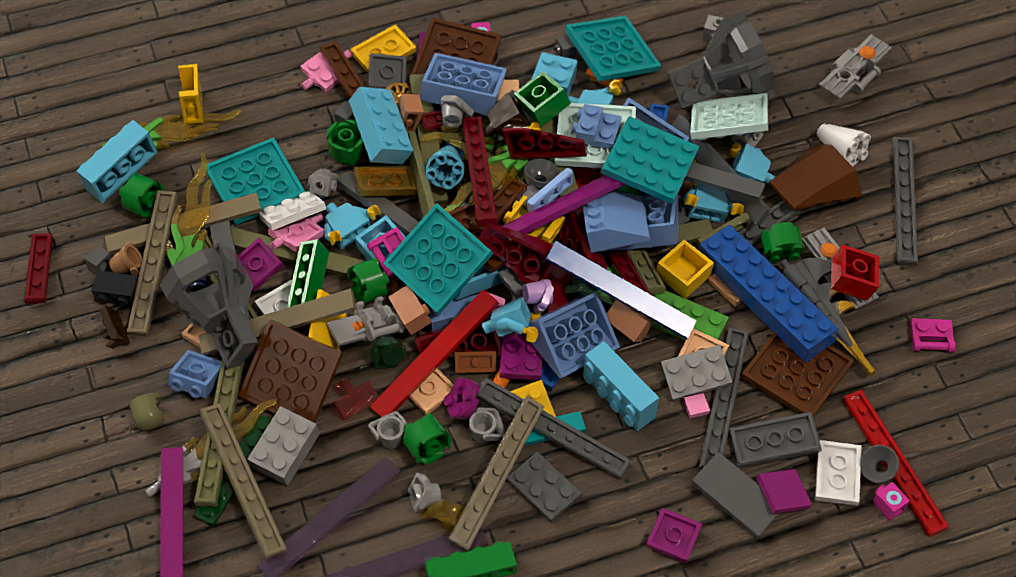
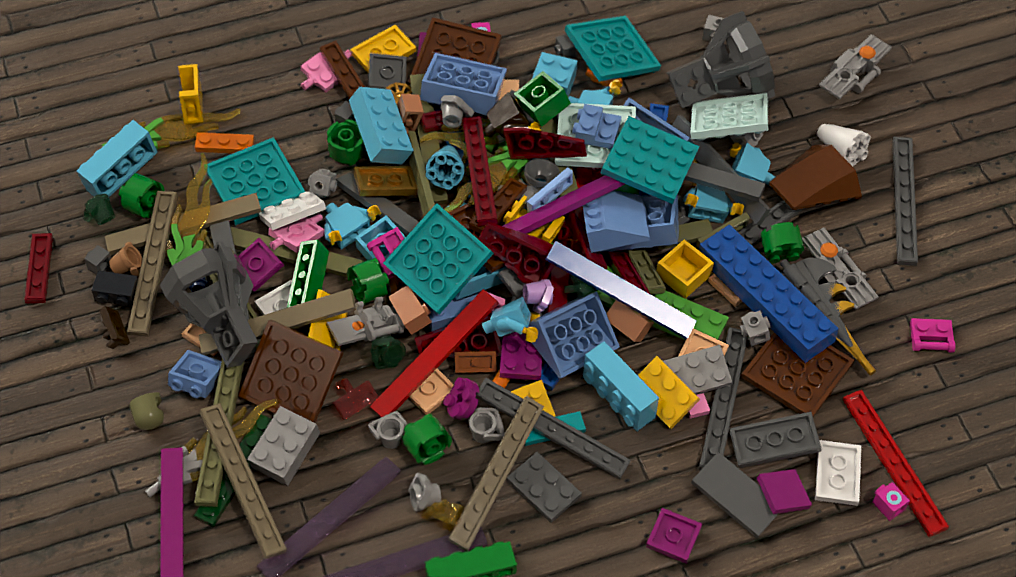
red brick [831,244,879,301] -> none
dark grey piece [860,445,899,484] -> none
none -> clear green piece [83,194,115,225]
none -> orange plate [195,132,254,154]
none -> yellow plate [638,356,701,429]
none -> light grey brick [740,311,771,346]

